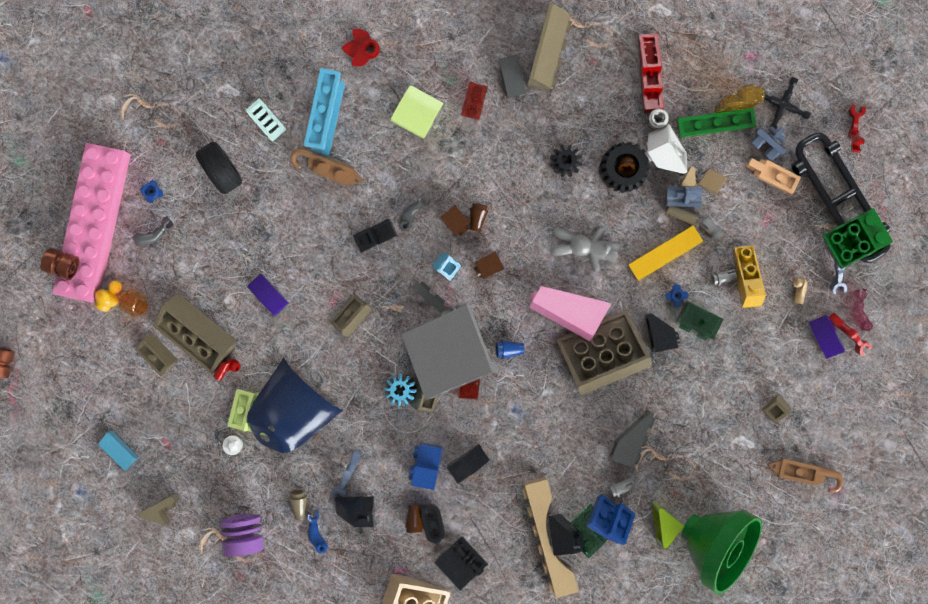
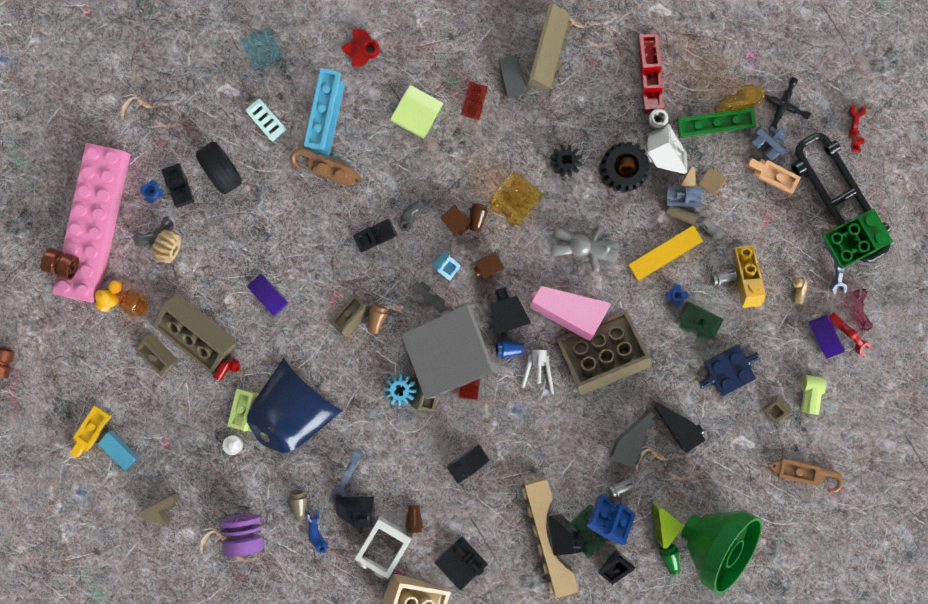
blue brick [408,442,443,490] -> none
black plate [421,504,445,543] -> none
black slope [645,314,680,352] -> none
none -> yellow hinge [69,405,112,458]
none -> tan gear [151,230,182,263]
none -> black slope [162,163,195,208]
none -> clear light blue piece [241,27,283,71]
none -> white window [355,516,413,579]
none -> medium nougat cone [368,304,388,334]
none -> clear yellow plate [489,171,544,226]
none -> black torso [491,287,531,334]
none -> white plant [521,350,554,394]
none -> black slope [598,549,635,585]
none -> black slope [651,401,705,453]
none -> green cone [660,543,681,574]
none -> dark blue plate [699,345,760,397]
none -> yellowish green piece [800,375,826,415]

